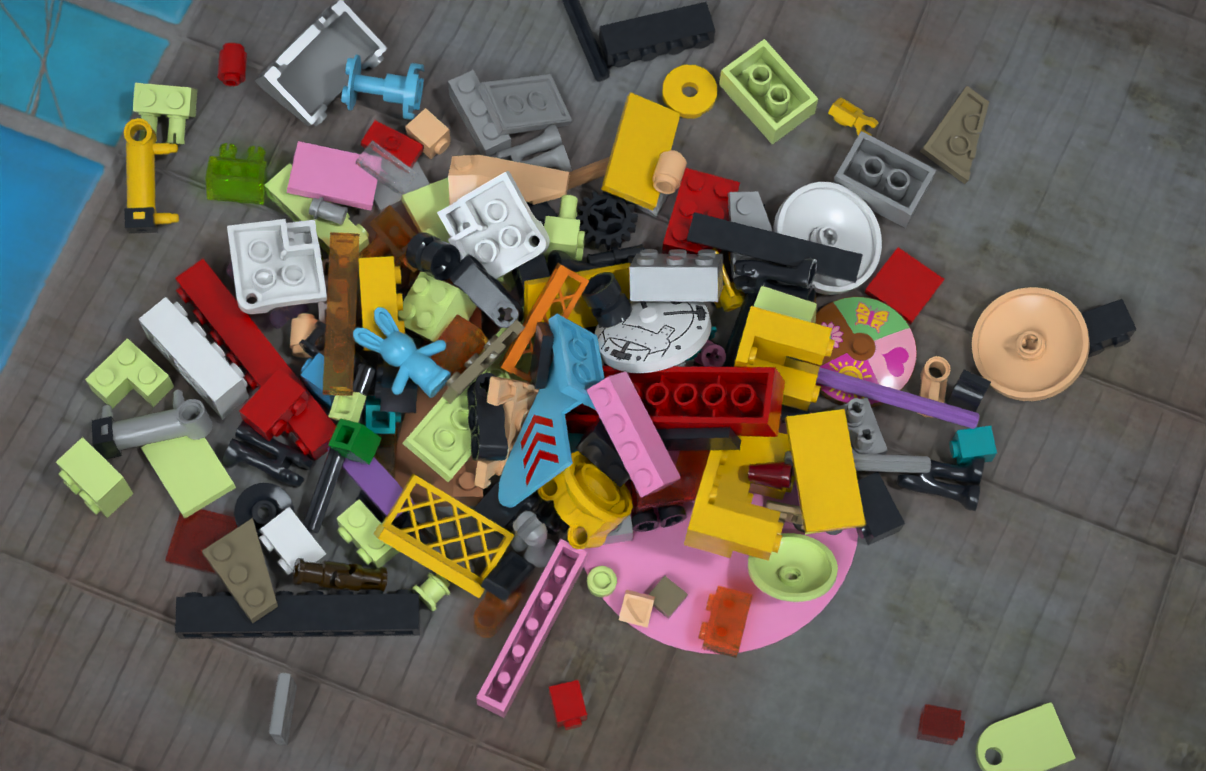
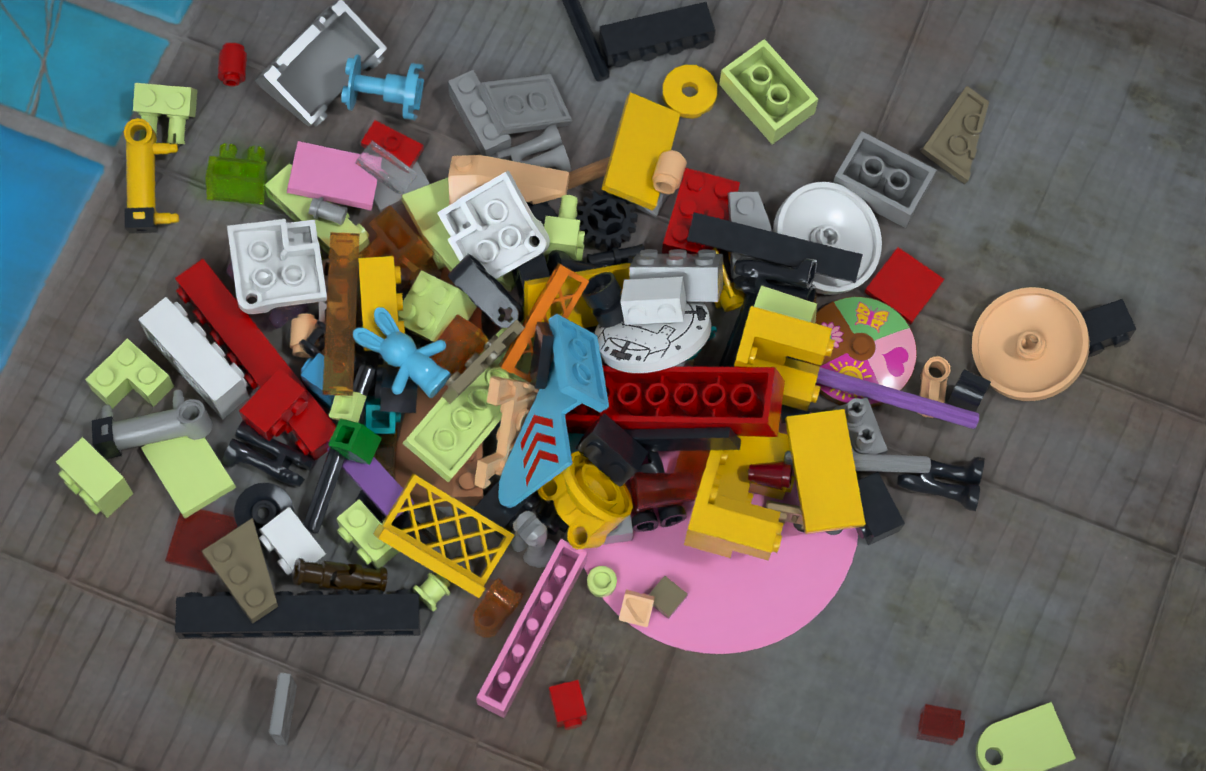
light nougat brick [406,108,451,159] -> none
black wheel [406,232,461,281] -> none
black piece [467,373,508,461] -> none
black tile [481,551,536,603] -> none
bright pink brick [586,371,681,498] -> none
bright pink bush [694,340,726,367] -> none
clear orange brick [698,586,753,658] -> none
yellowish green dish [747,533,838,602] -> none
yellow plate [828,97,878,136] -> none
teal brick [949,425,997,466] -> none
none -> white brick [621,276,686,325]

